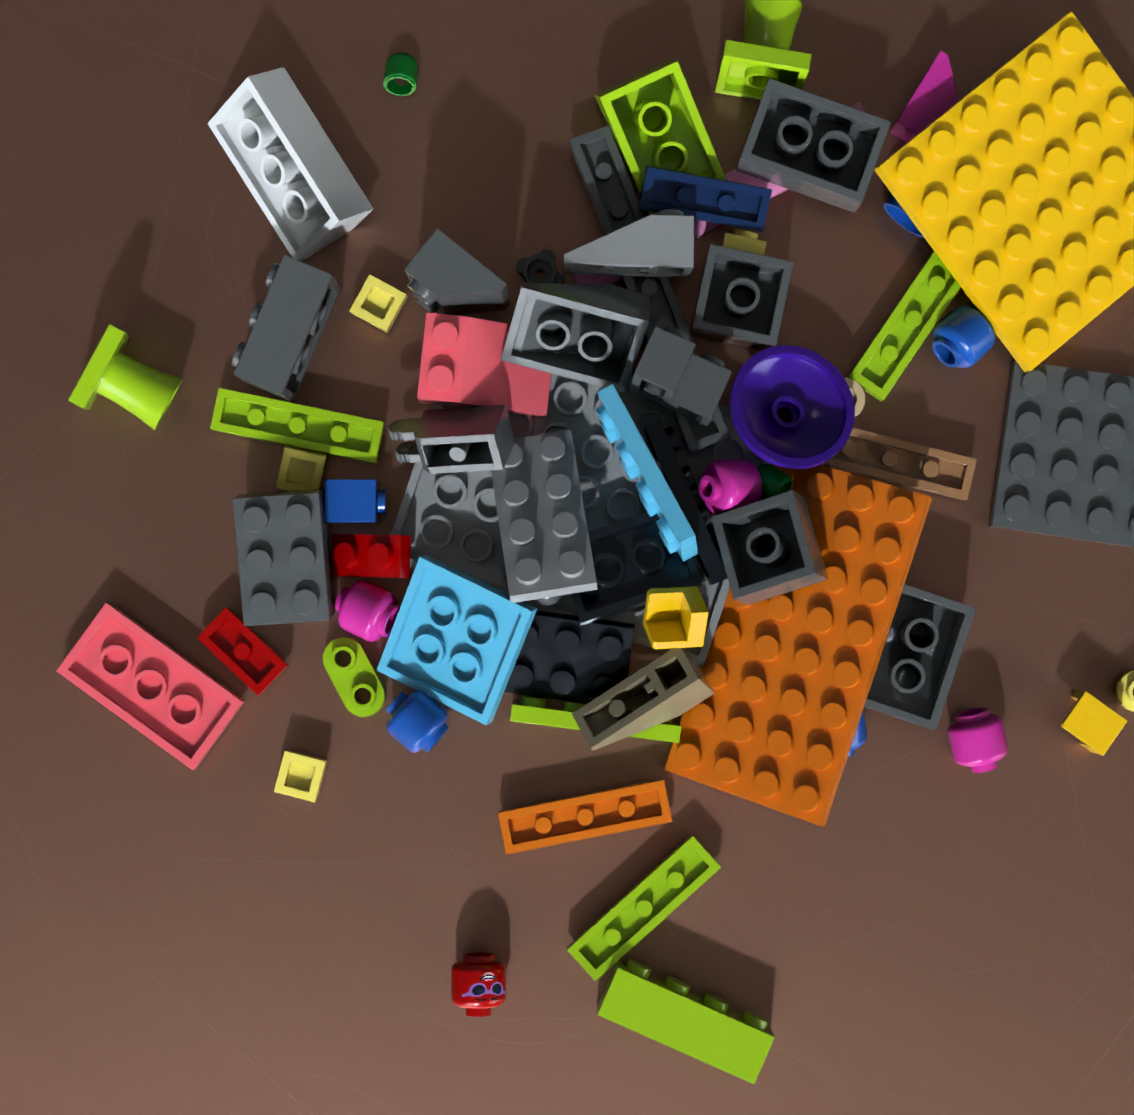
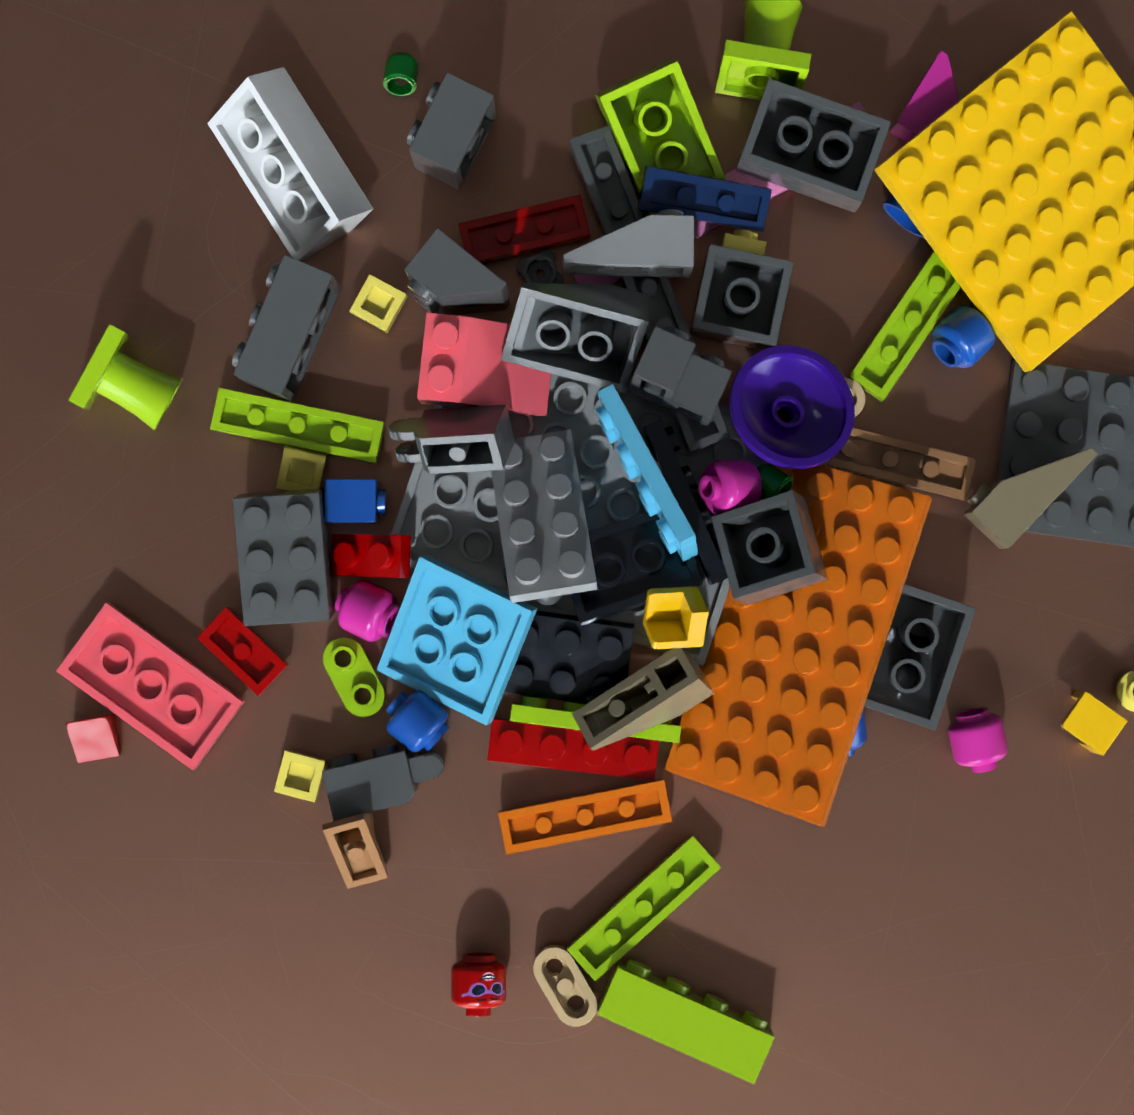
none -> slope [66,714,121,763]
none -> dark grey hinge [322,743,445,821]
none -> medium nougat slope [322,813,388,889]
none -> dark grey brick [406,72,497,190]
none -> red plate [458,194,591,264]
none -> red plate [487,718,659,781]
none -> tan plate [533,944,597,1027]
none -> dark tan slope [963,448,1098,549]

